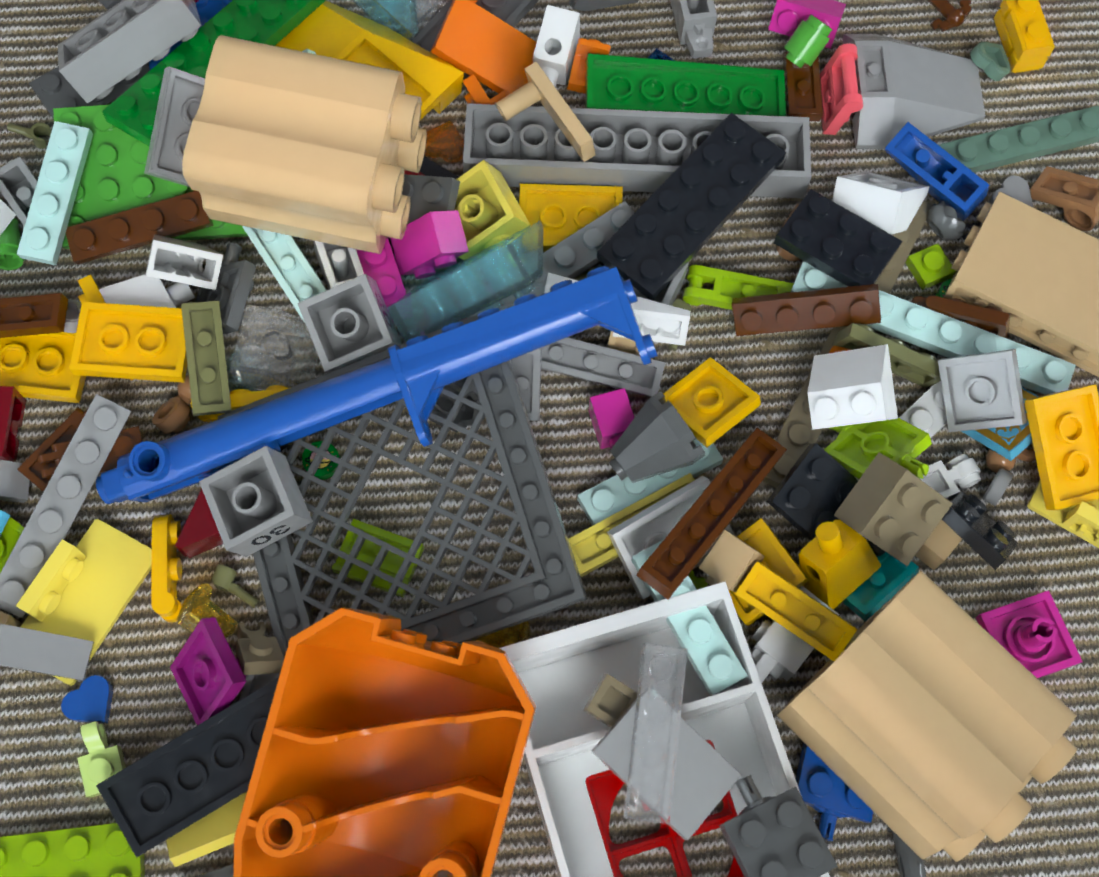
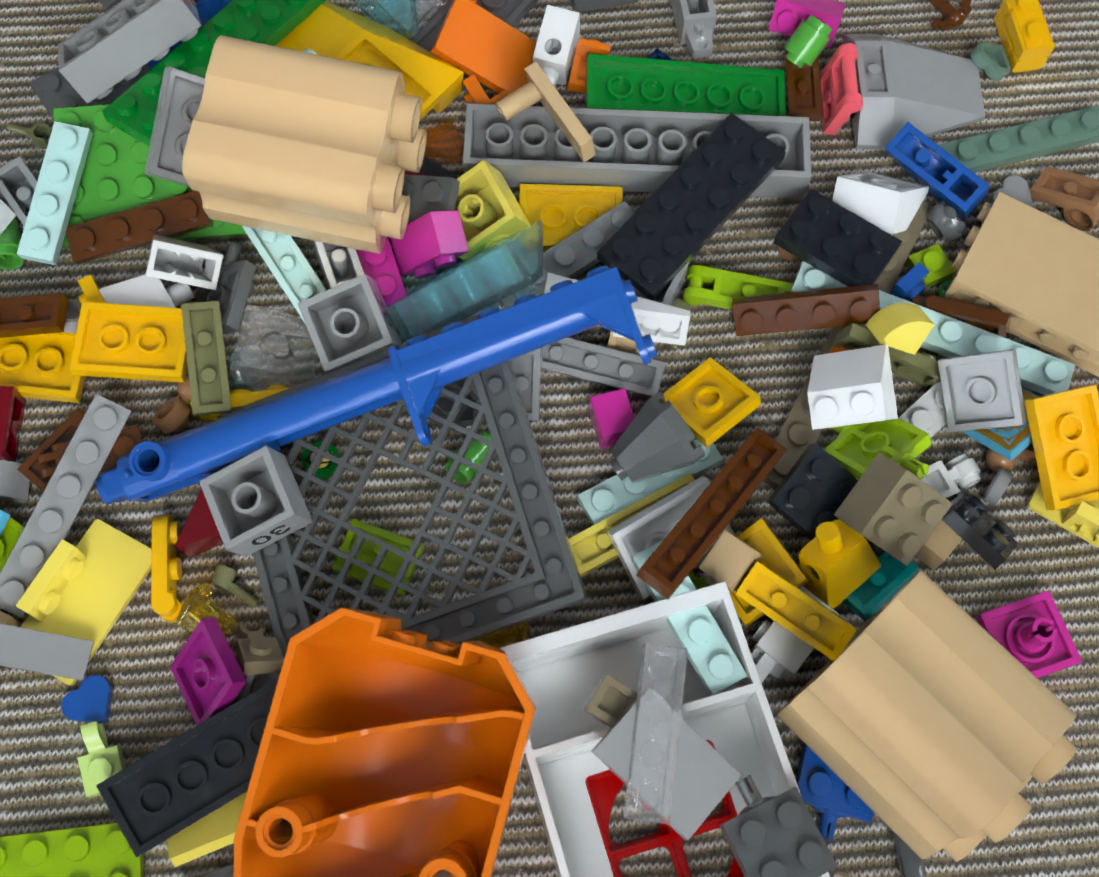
none -> bright green cone [445,431,493,485]
none -> light yellow brick [866,303,935,355]
none -> blue plate [891,263,930,302]

